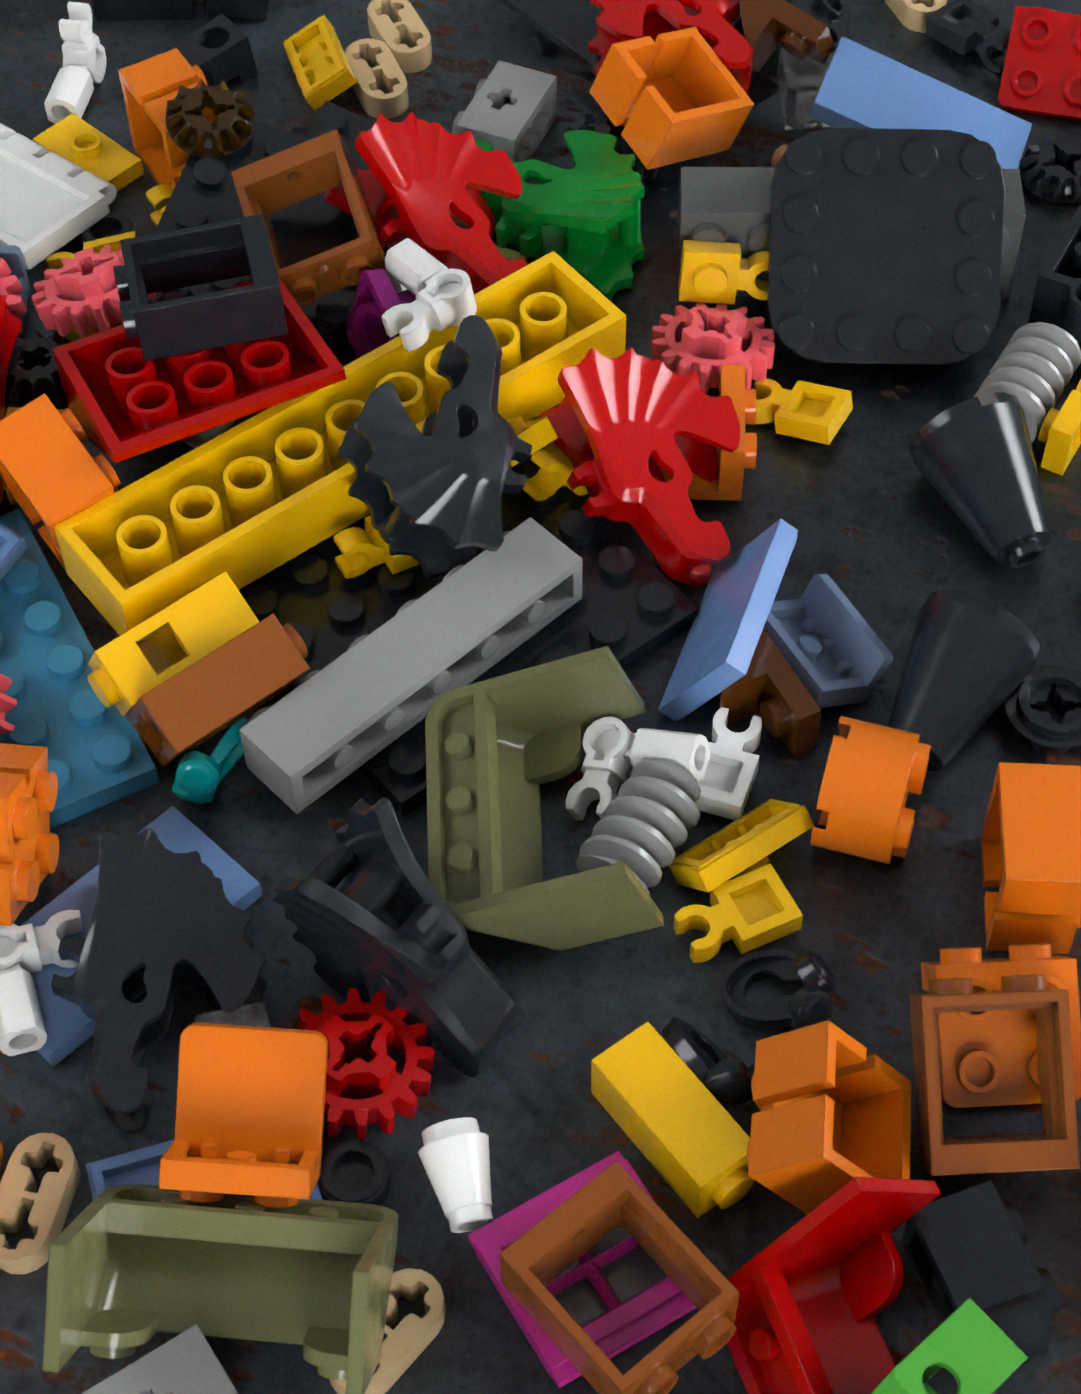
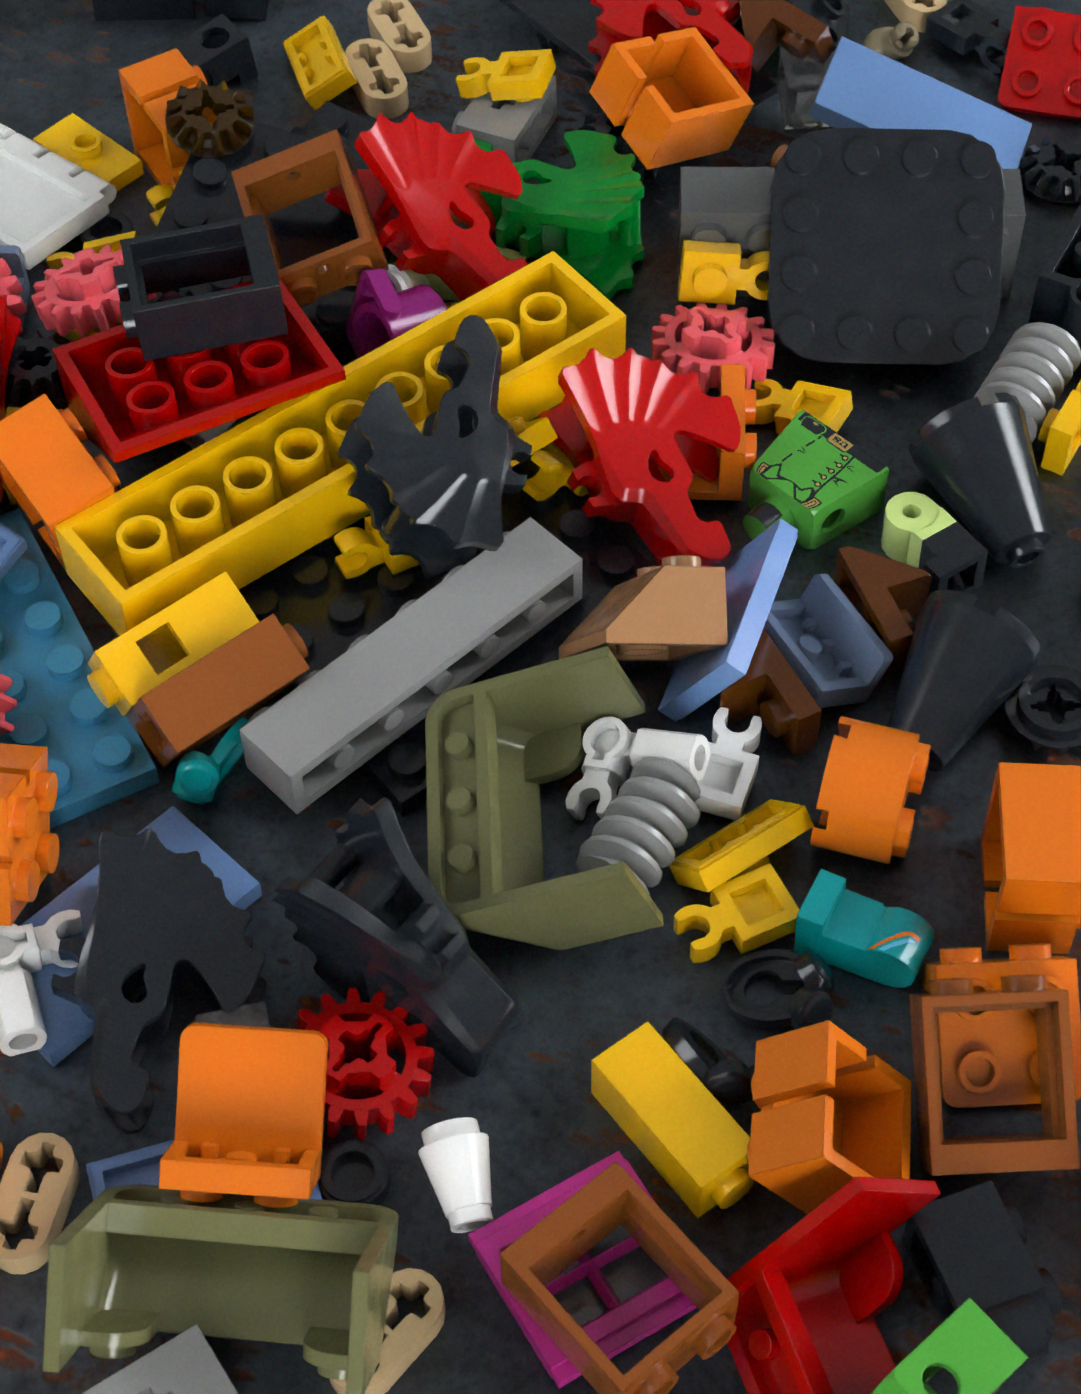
white bar [44,1,106,124] -> none
white bar [381,238,477,352] -> none
none -> yellow plate [455,49,556,102]
none -> medium nougat slope [559,555,728,661]
none -> bright green torso [742,410,889,550]
none -> teal leg [794,869,935,988]
none -> reddish brown slope [834,546,932,679]
none -> dark tan arm [862,22,919,60]
none -> leg [881,492,988,595]

